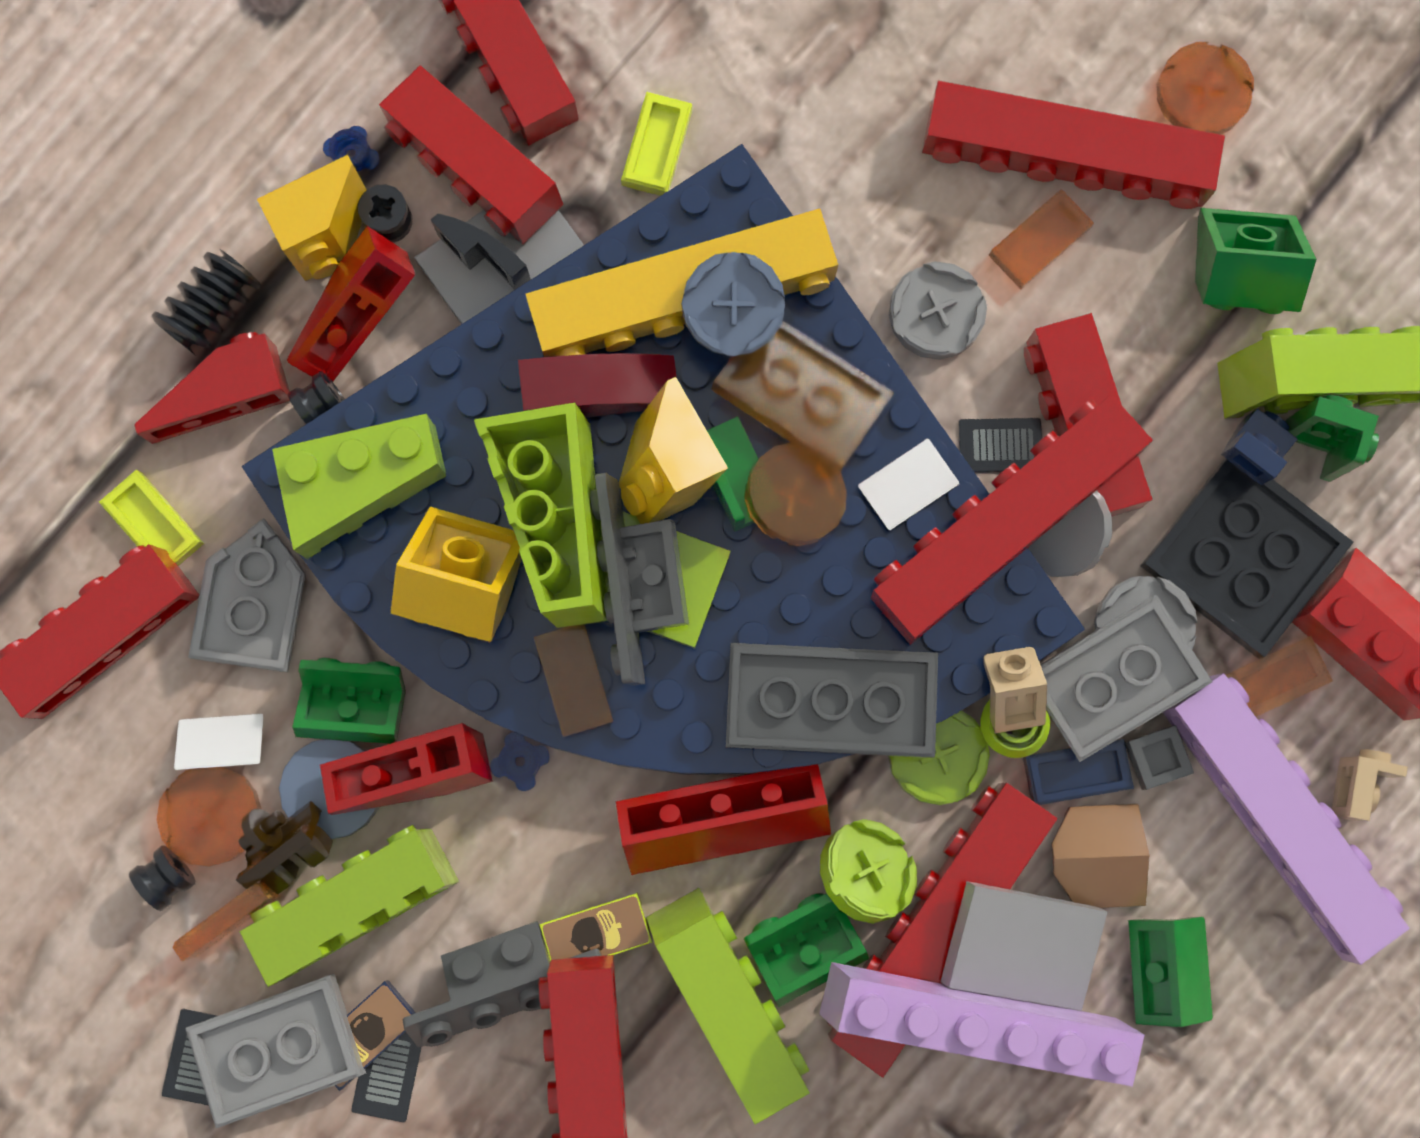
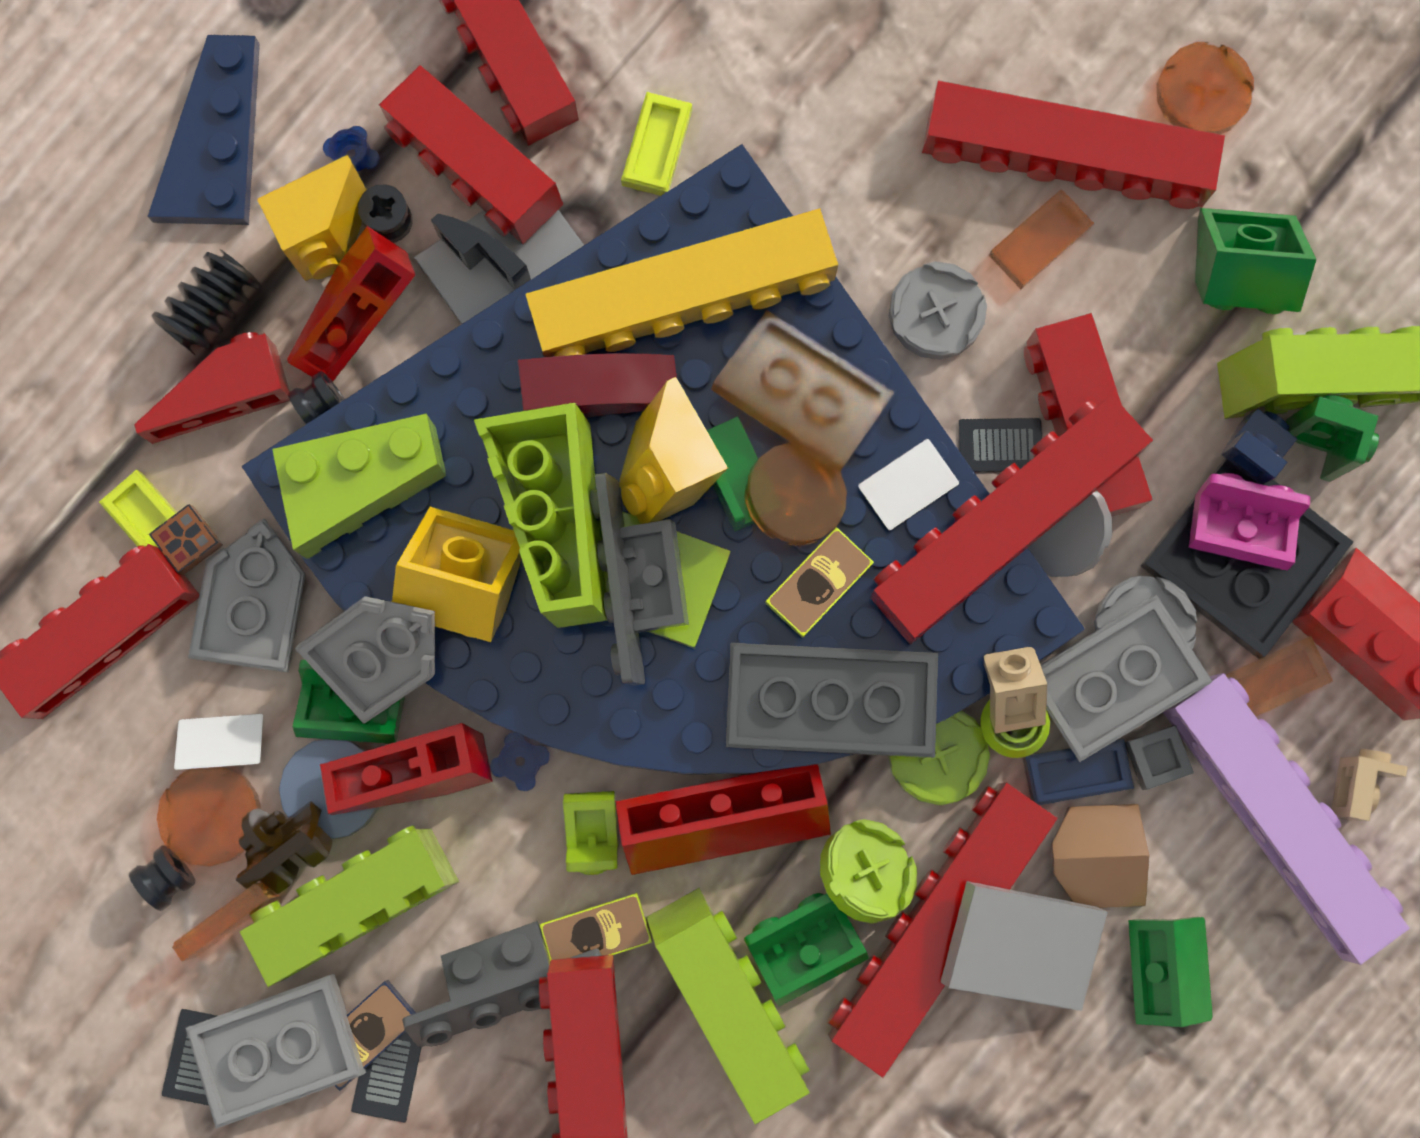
clear orange tile [534,624,614,737] -> none
sand blue tile [681,252,785,357] -> none
lavender brick [819,962,1144,1087] -> none
none -> dark blue wing [147,35,260,225]
none -> tile [149,504,223,575]
none -> light grey tile [295,596,435,723]
none -> lime bracket [563,791,619,875]
none -> medium nougat tile [765,527,874,638]
none -> dark pink bracket [1189,473,1311,571]

